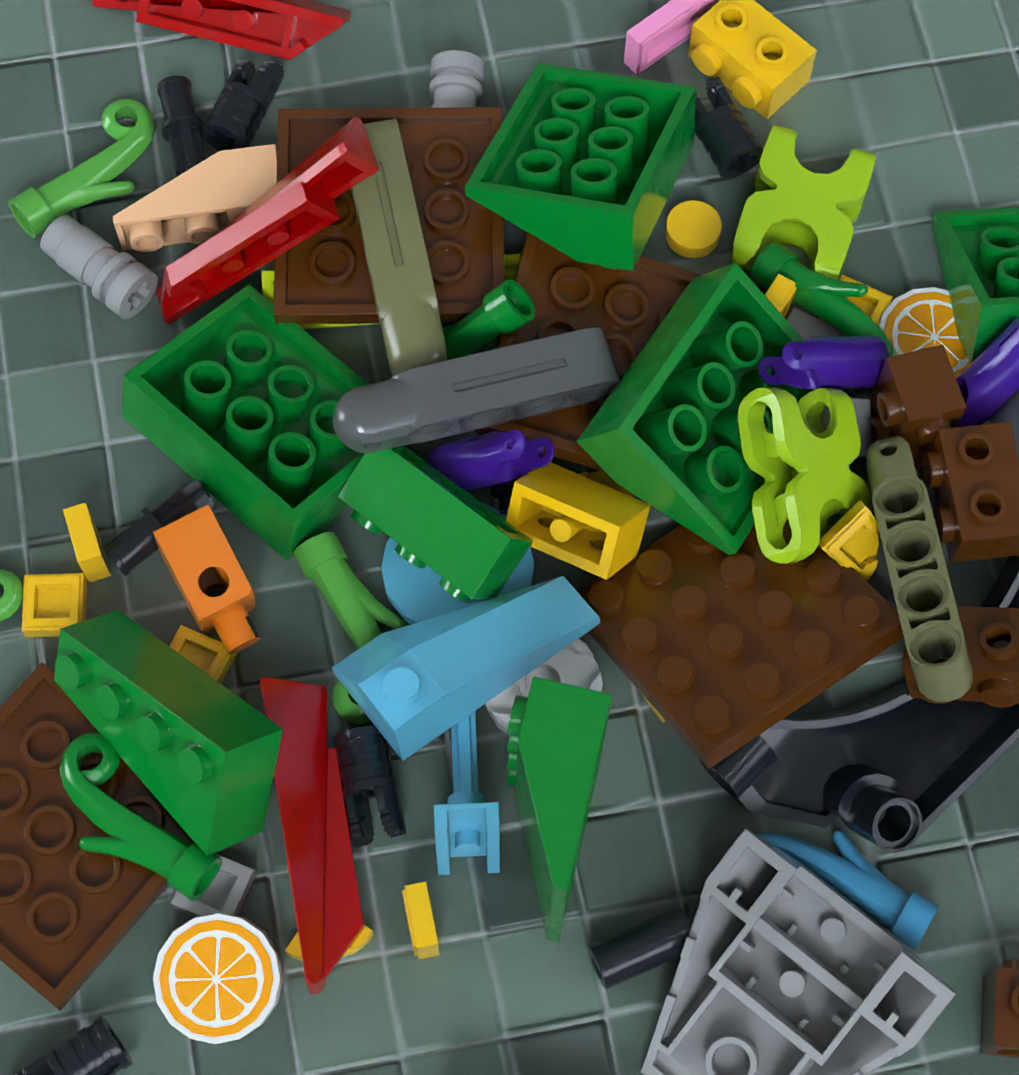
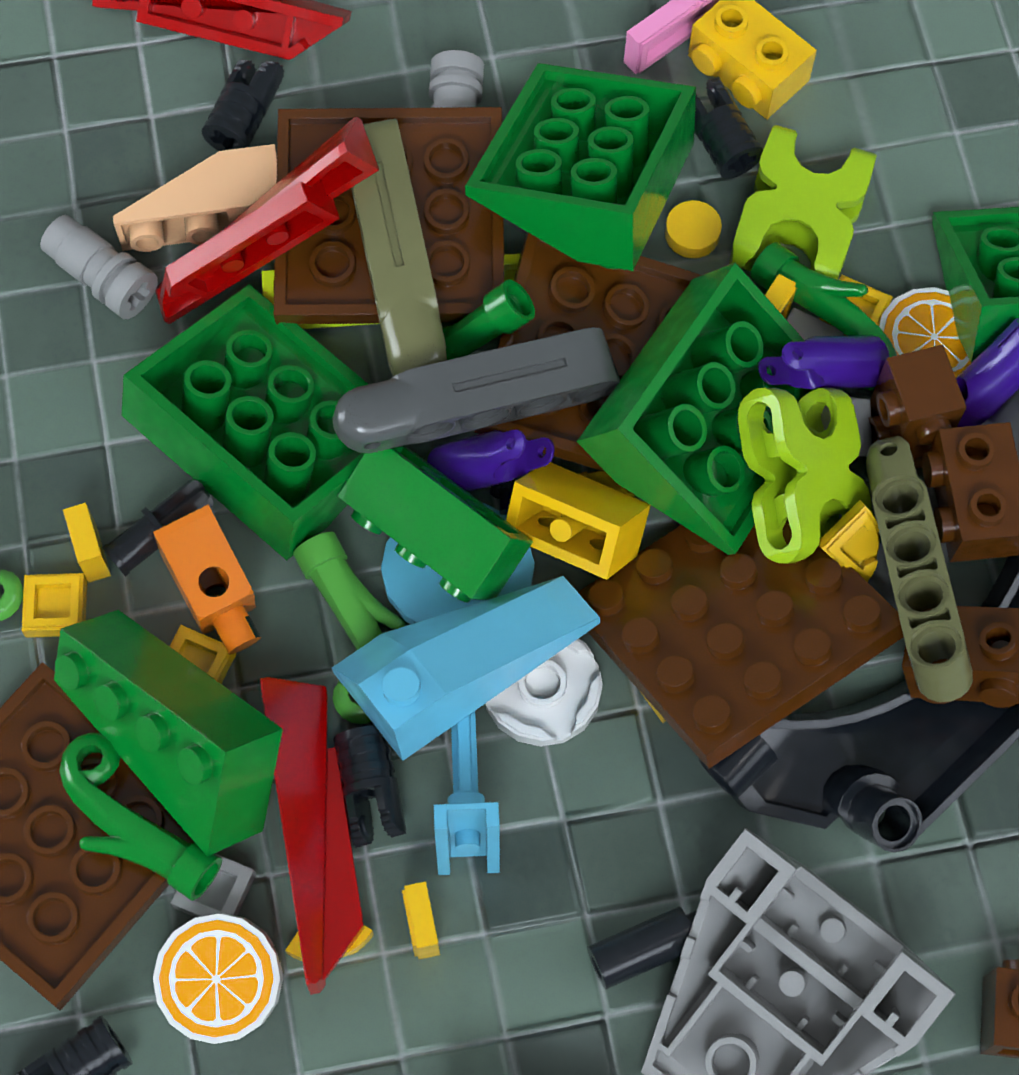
bright green plant [8,98,155,238] -> none
black axle [157,75,206,176] -> none
green slope [506,676,612,942] -> none
dark azure plant [757,830,940,950] -> none

